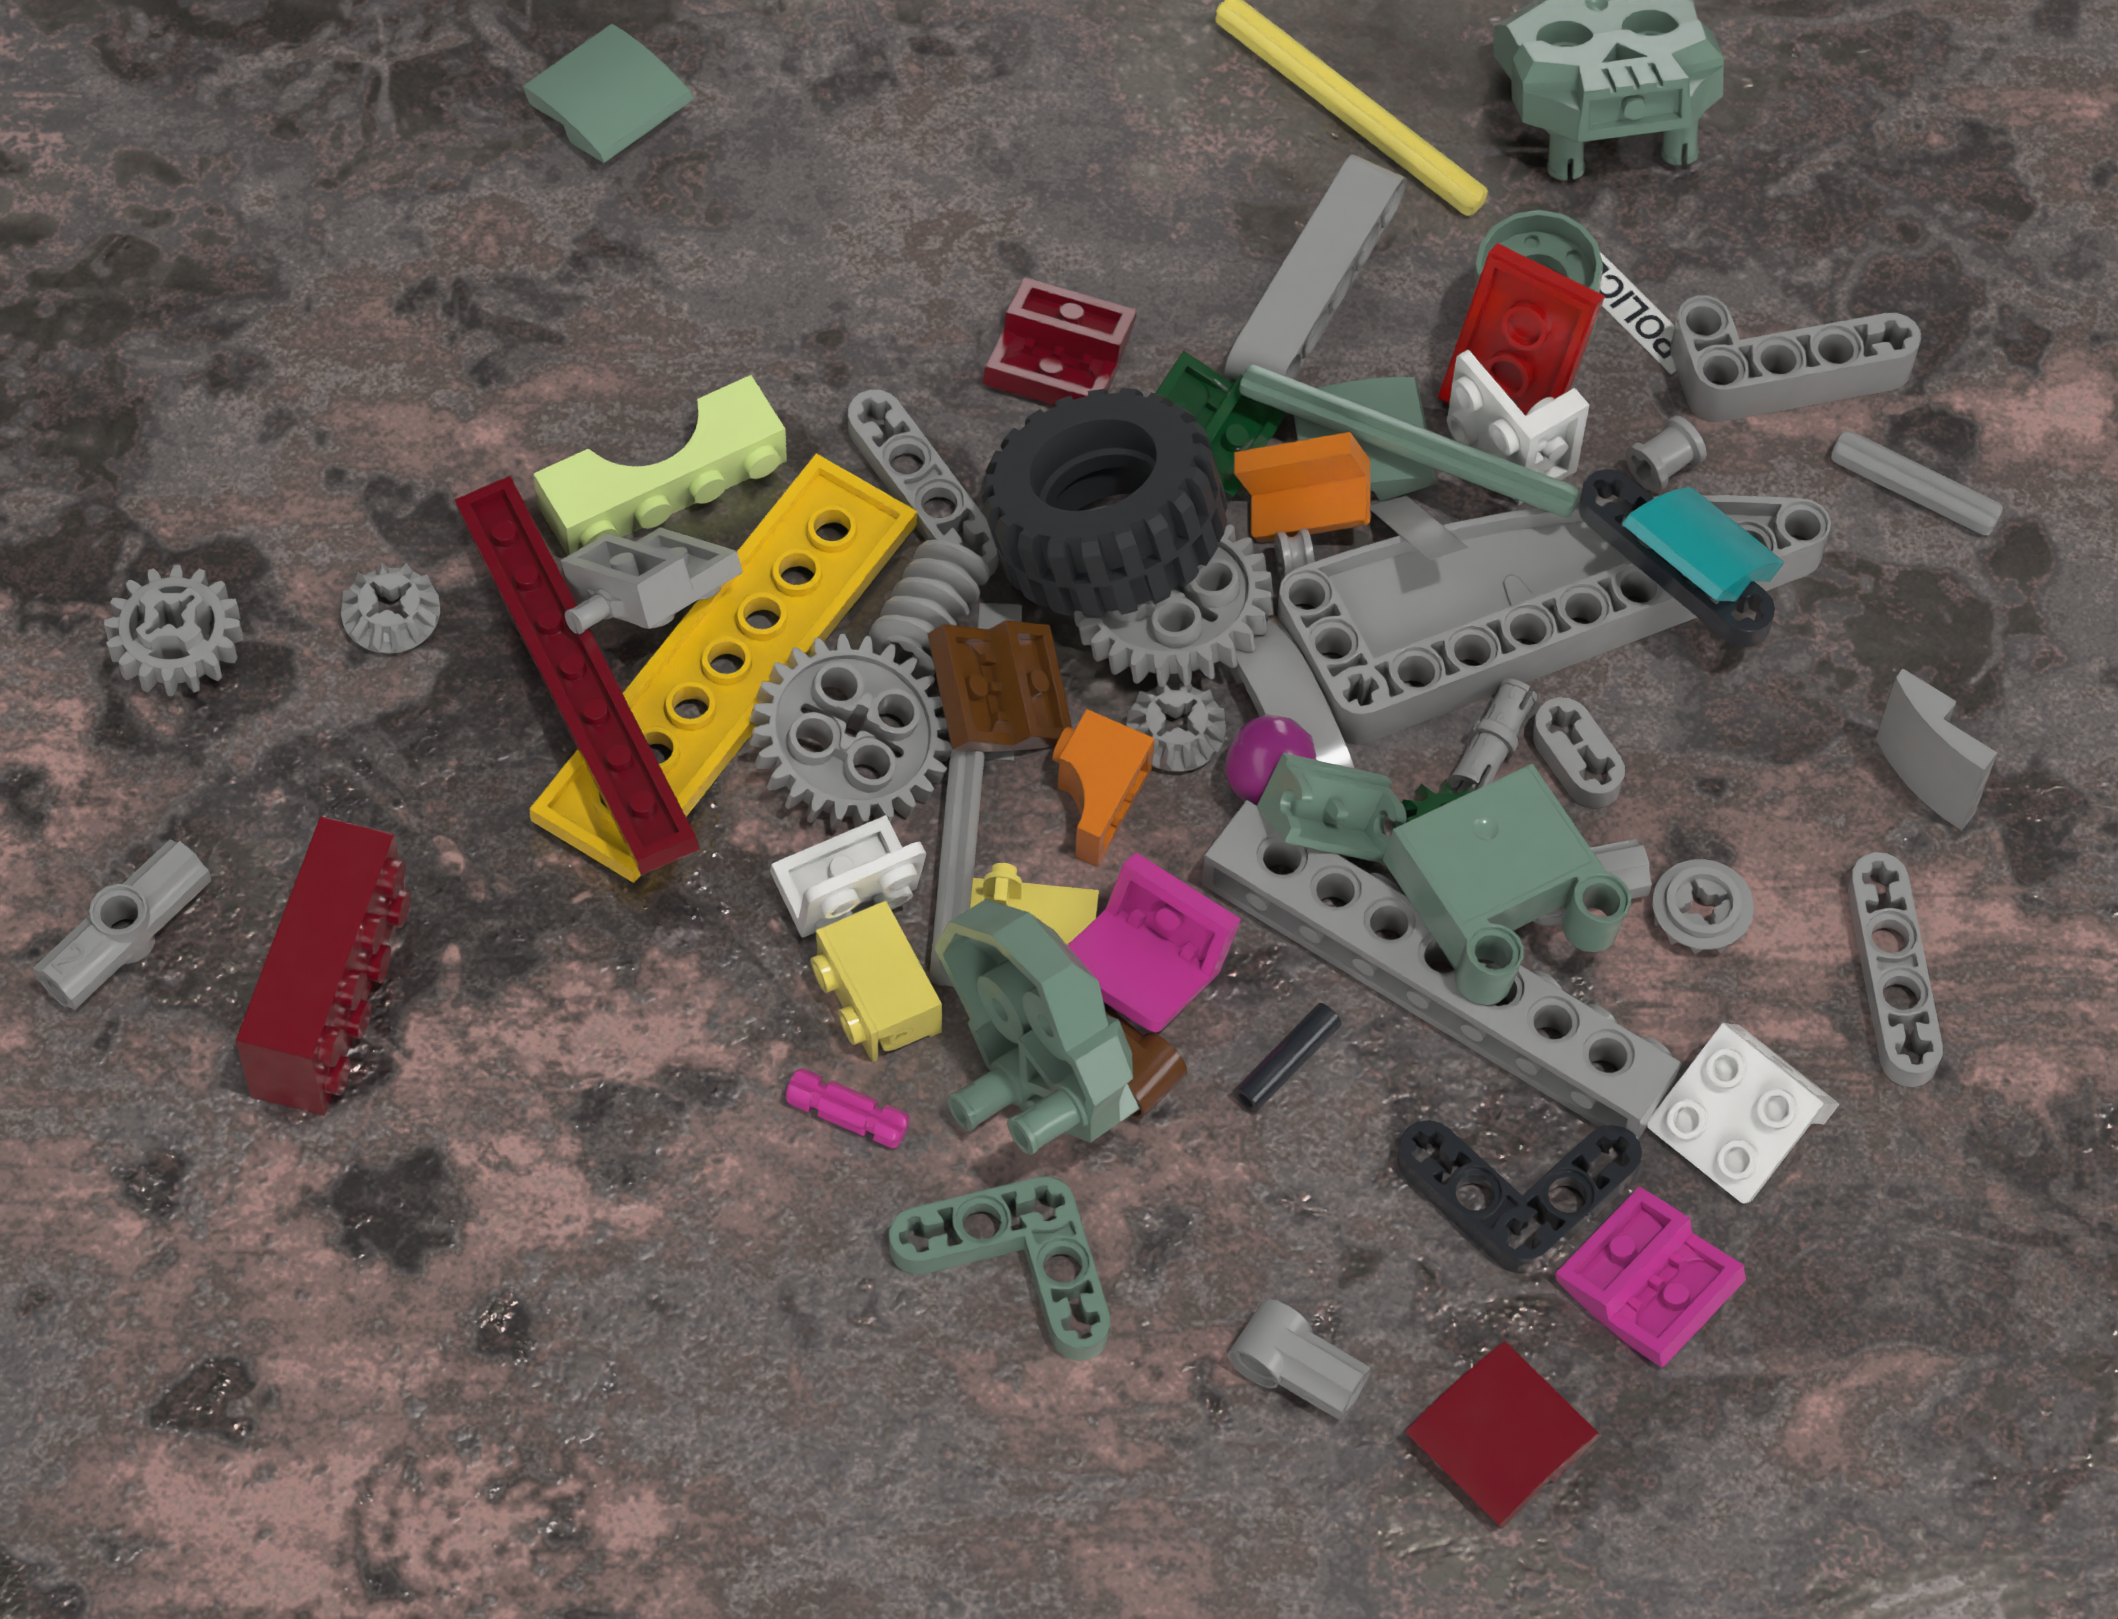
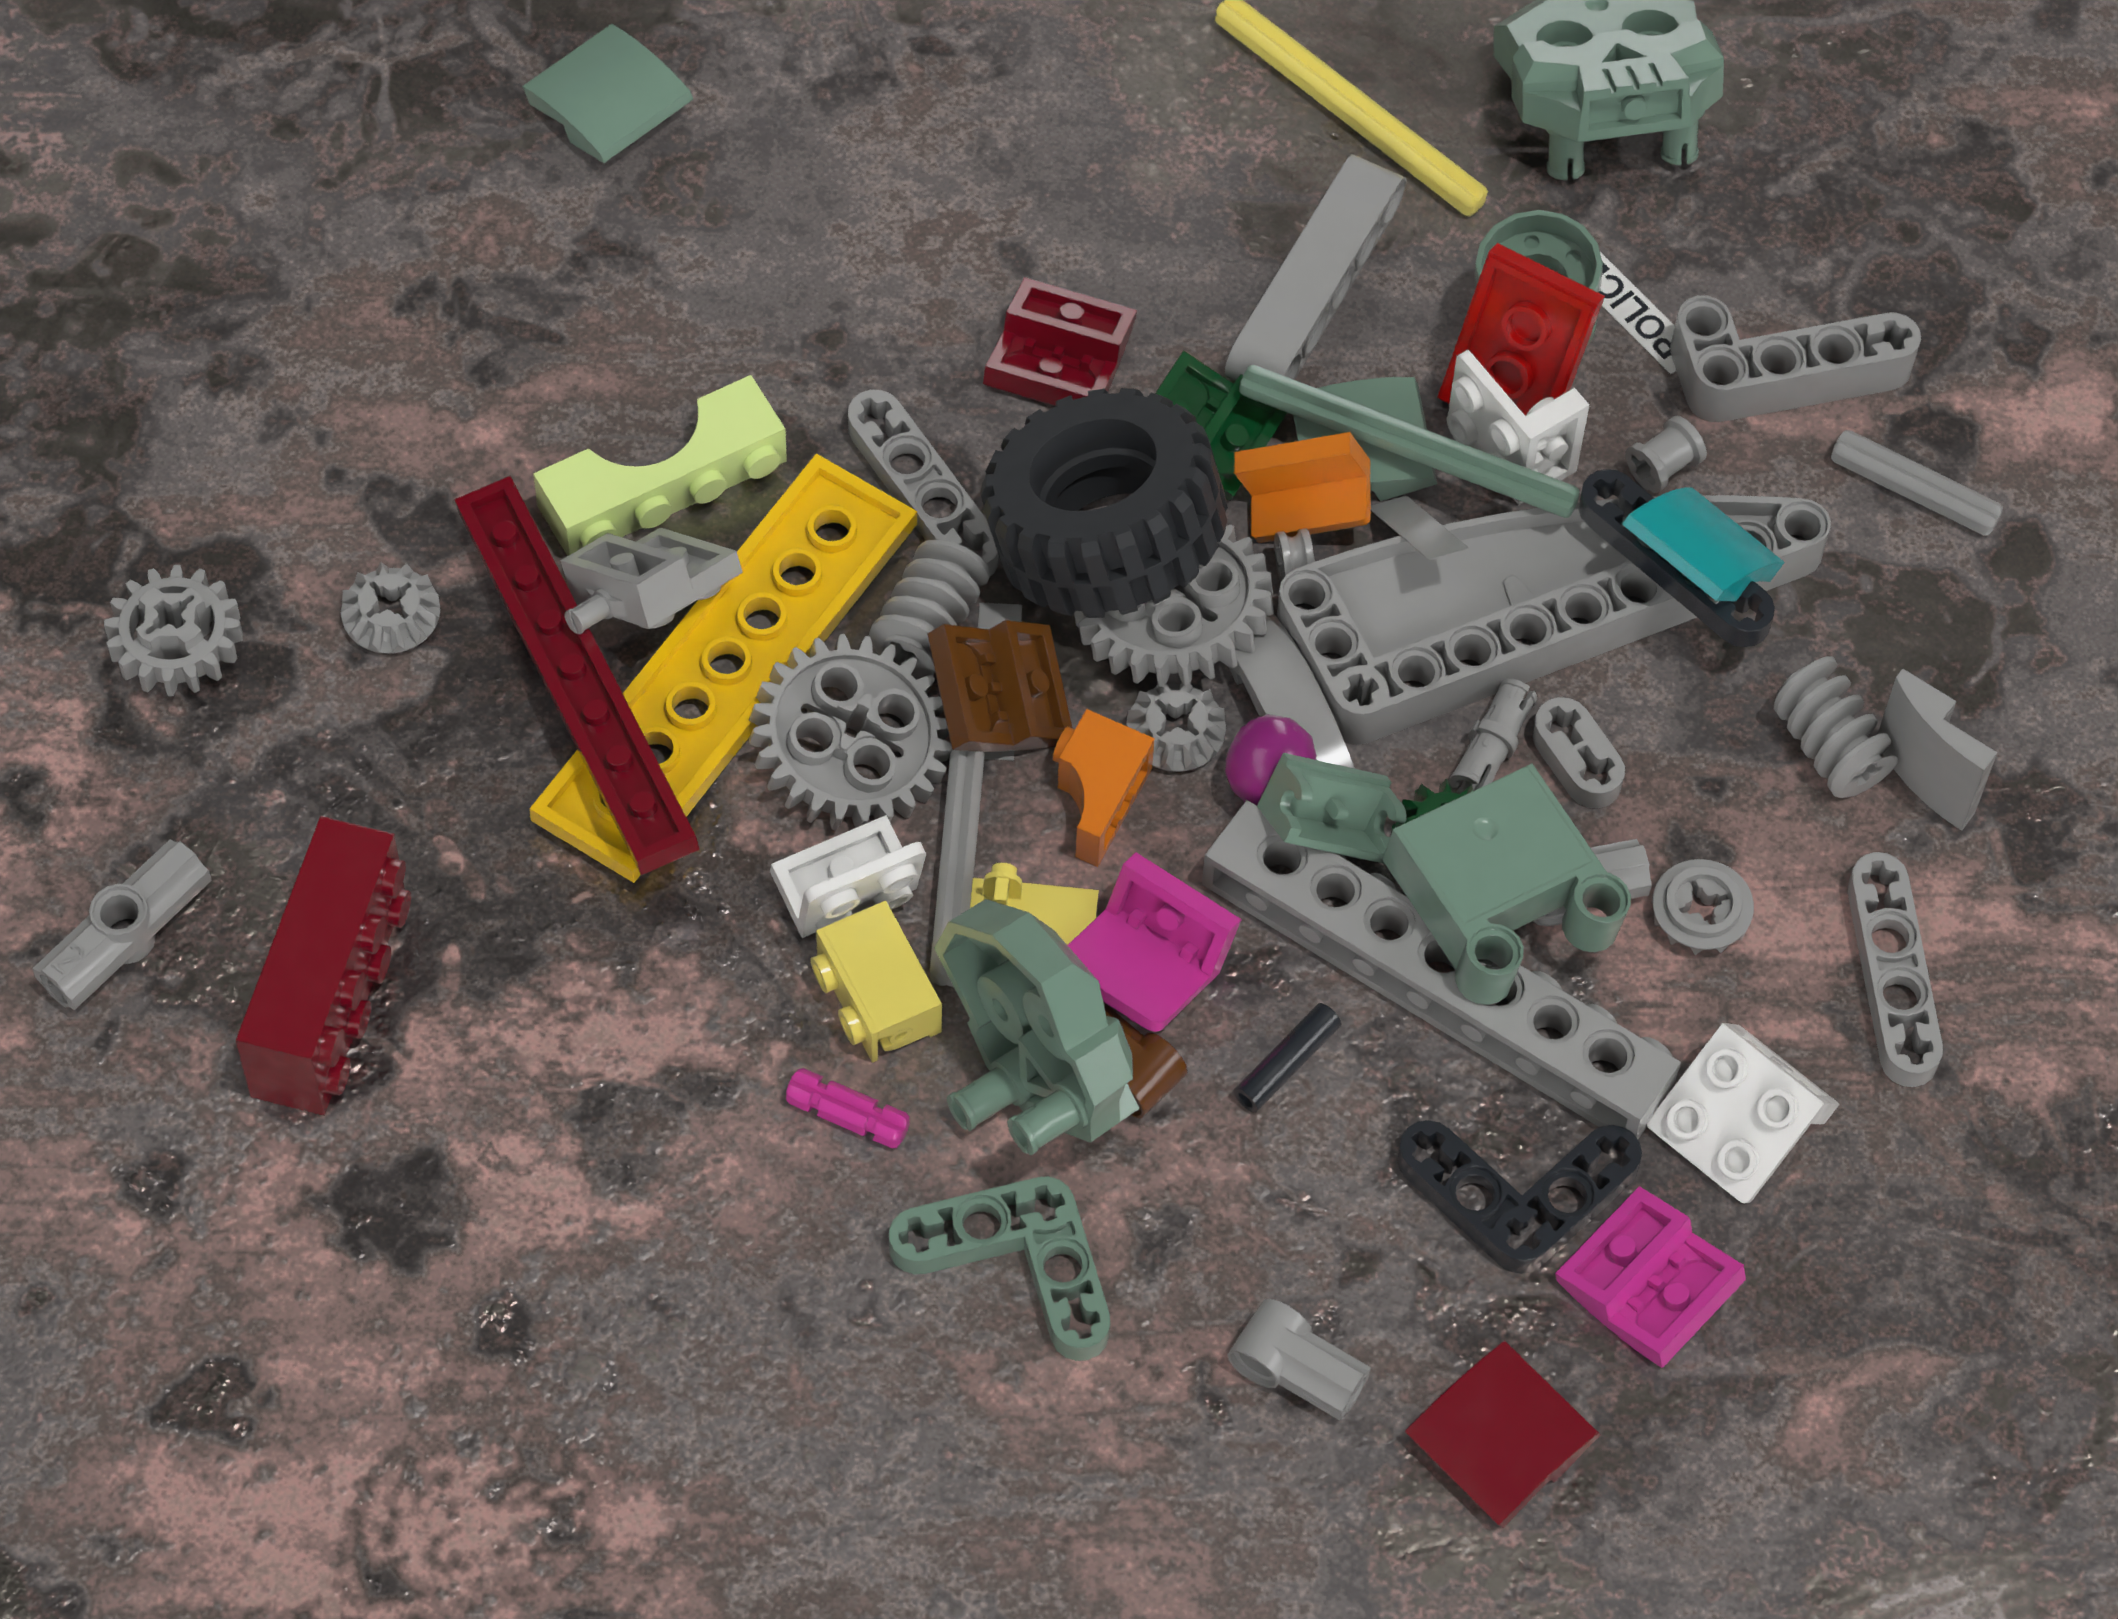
none -> light grey piece [1774,656,1898,798]

